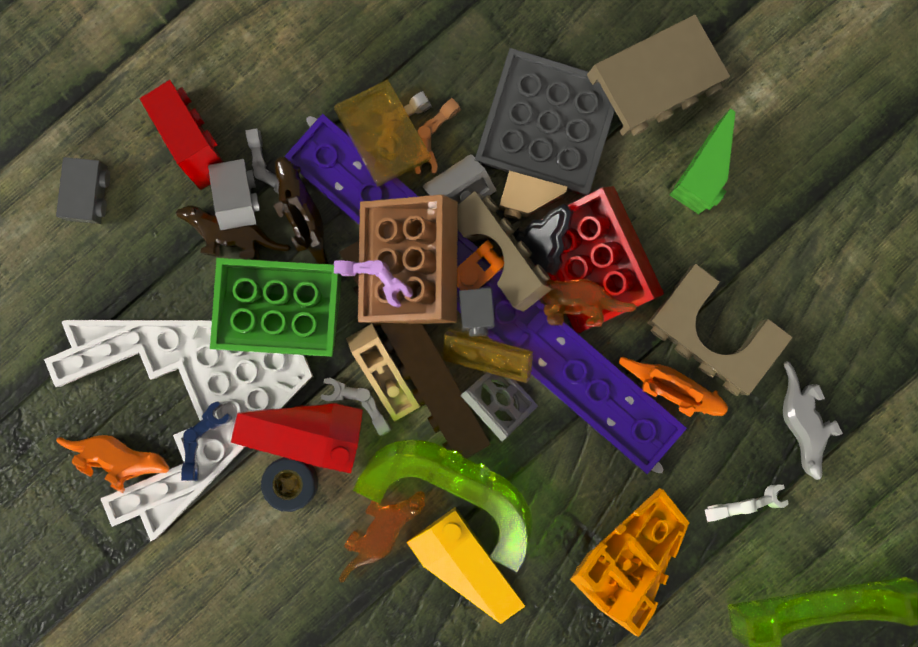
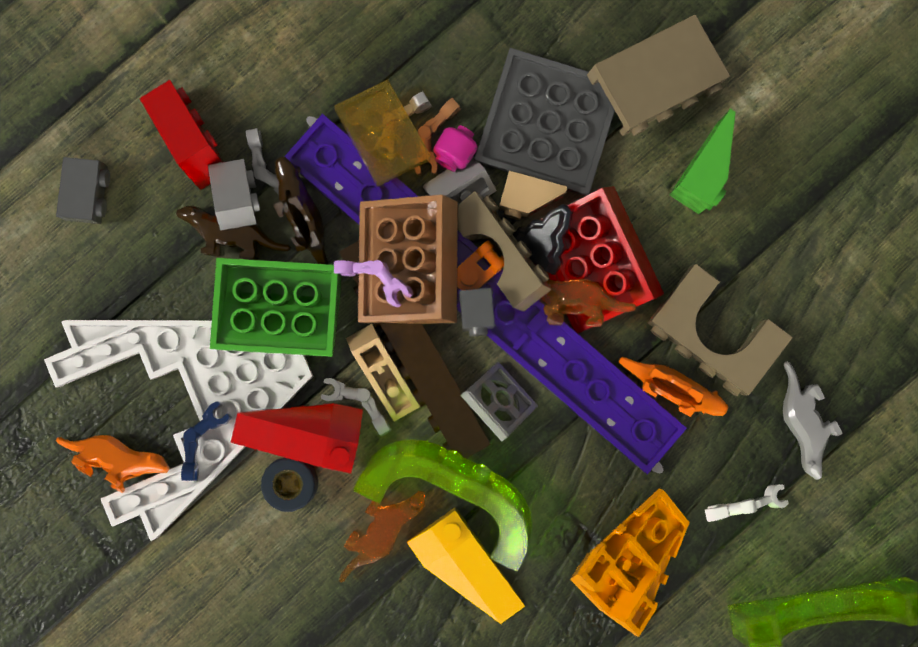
clear yellow plate [443,329,533,383] -> none
none -> dark pink head [433,125,478,172]

